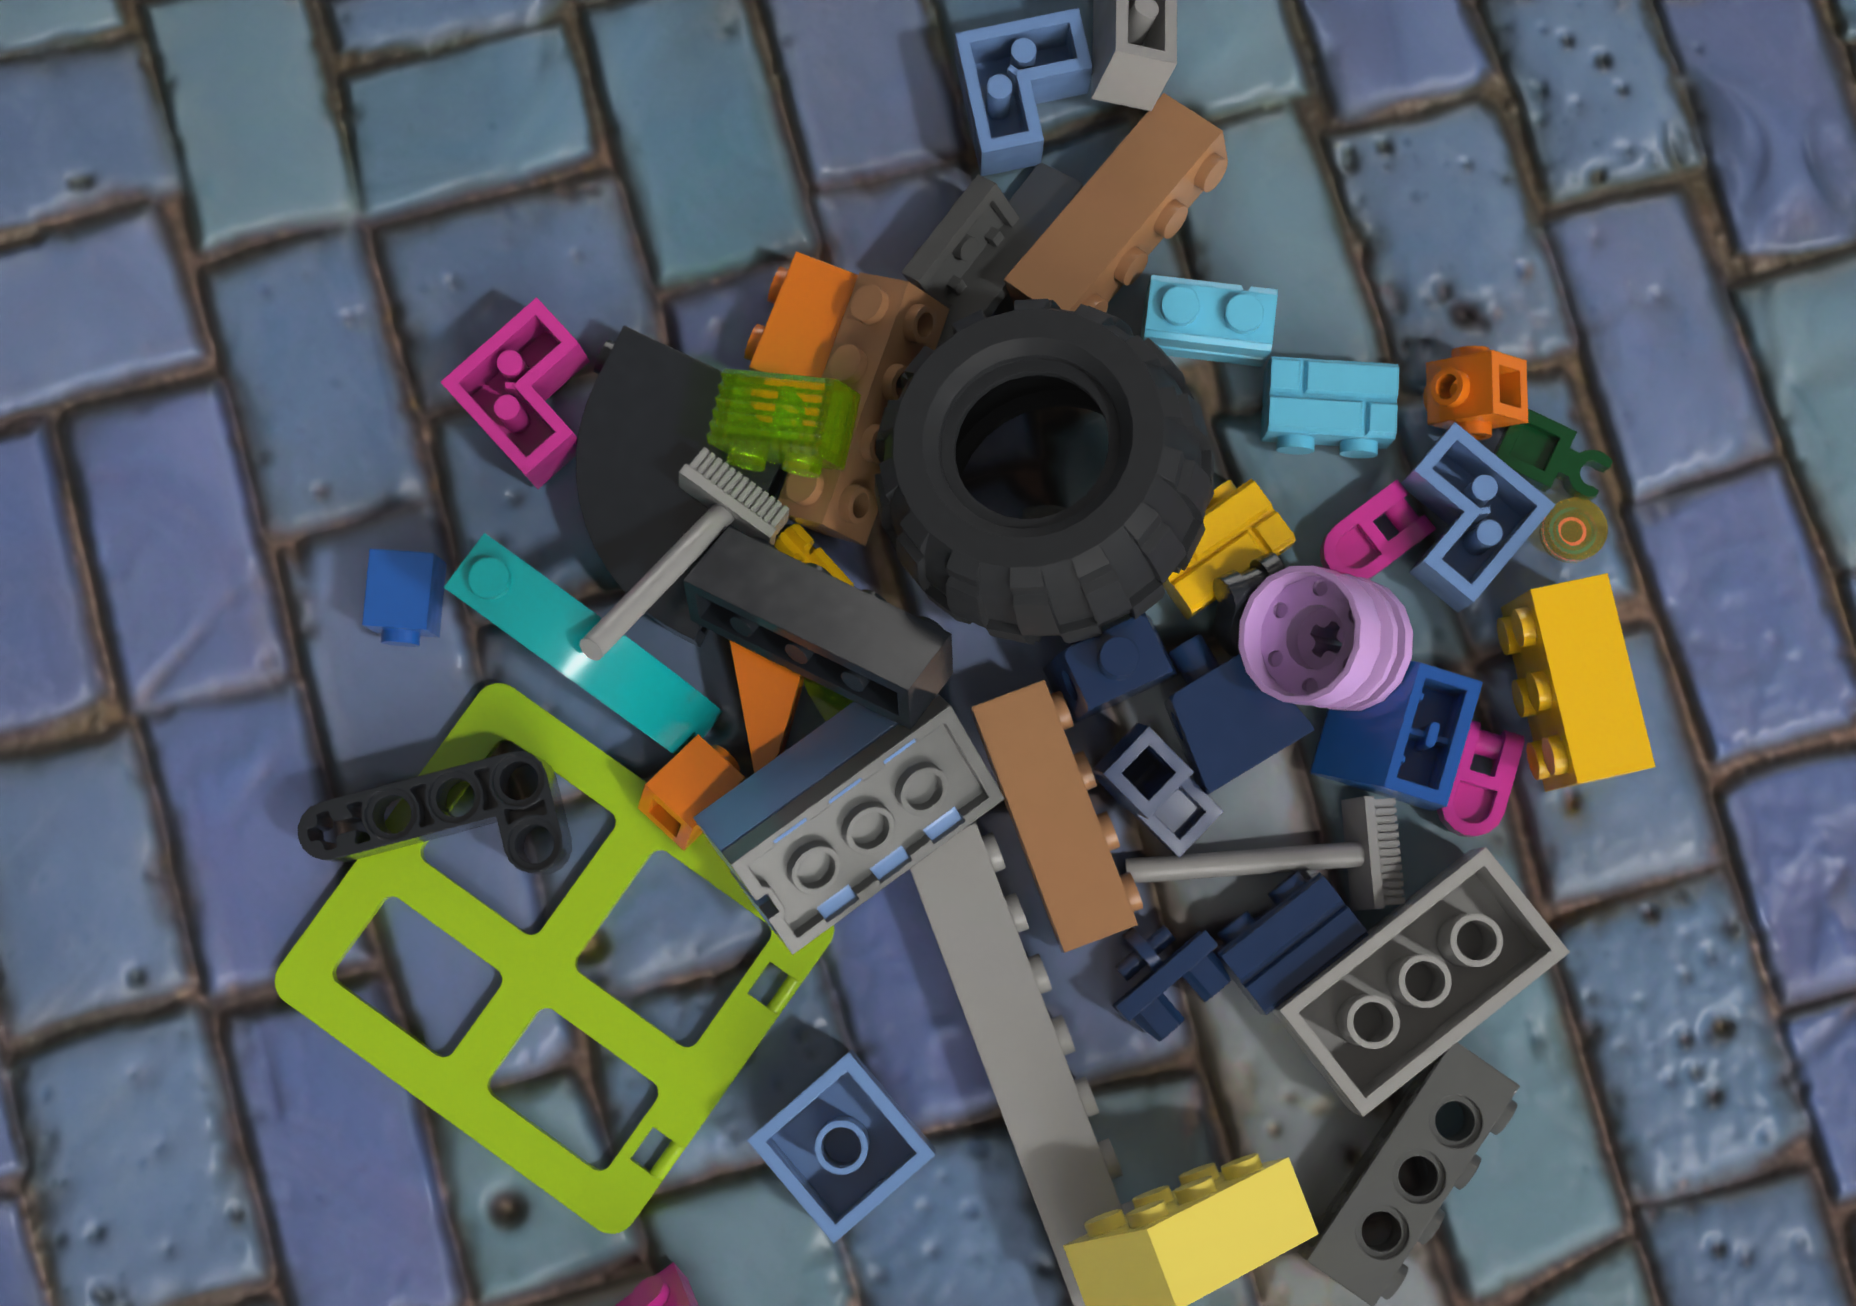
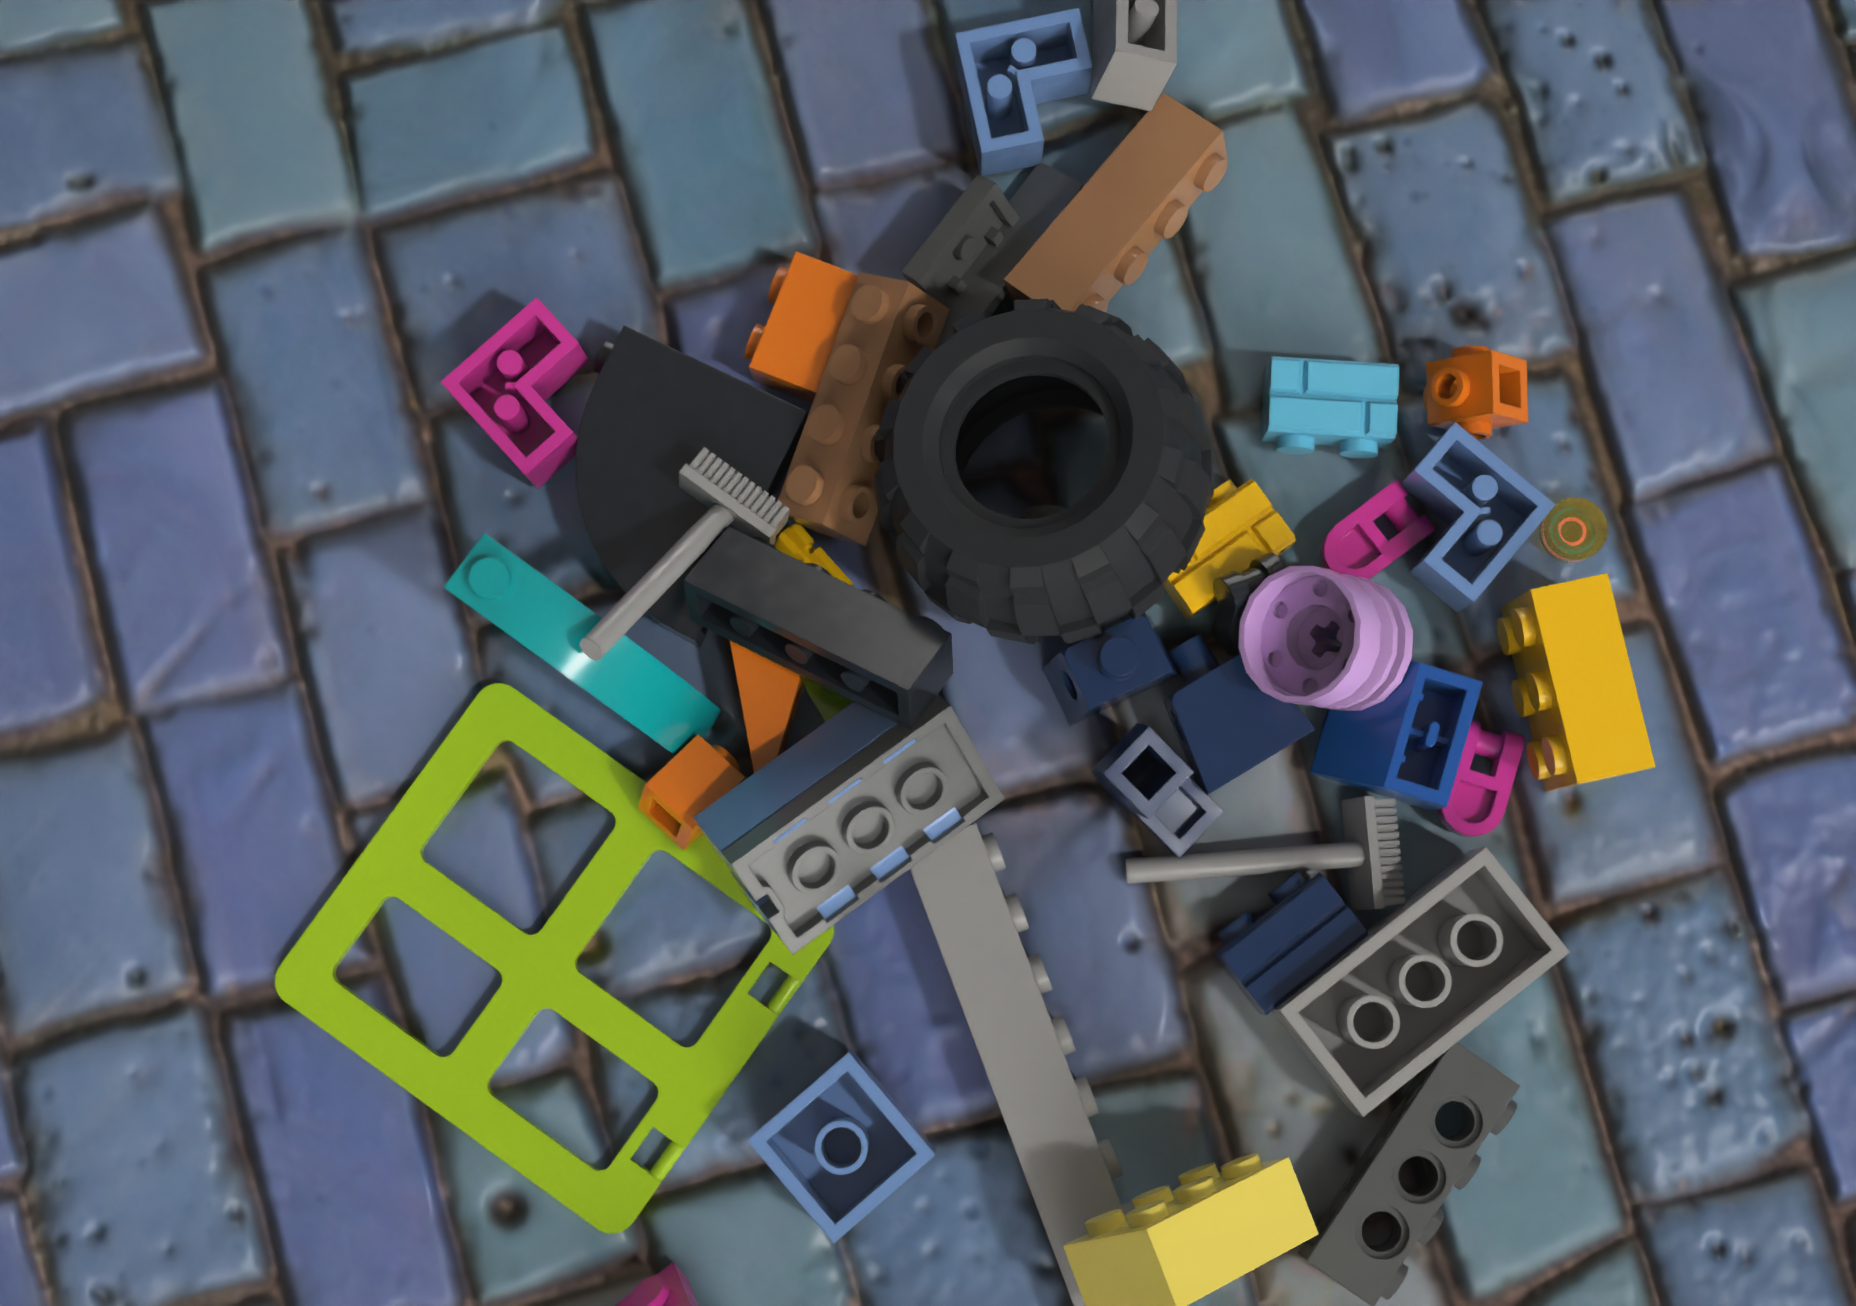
black beam [298,751,572,875] -> none
blue brick [362,549,447,647] -> none
clear neon green brick [706,368,861,478] -> none
medium nougat brick [971,680,1143,953] -> none
dark blue hips [1112,925,1231,1042] -> none
medium azure brick [1140,275,1278,367] -> none
dark green plate [1494,409,1613,502] -> none

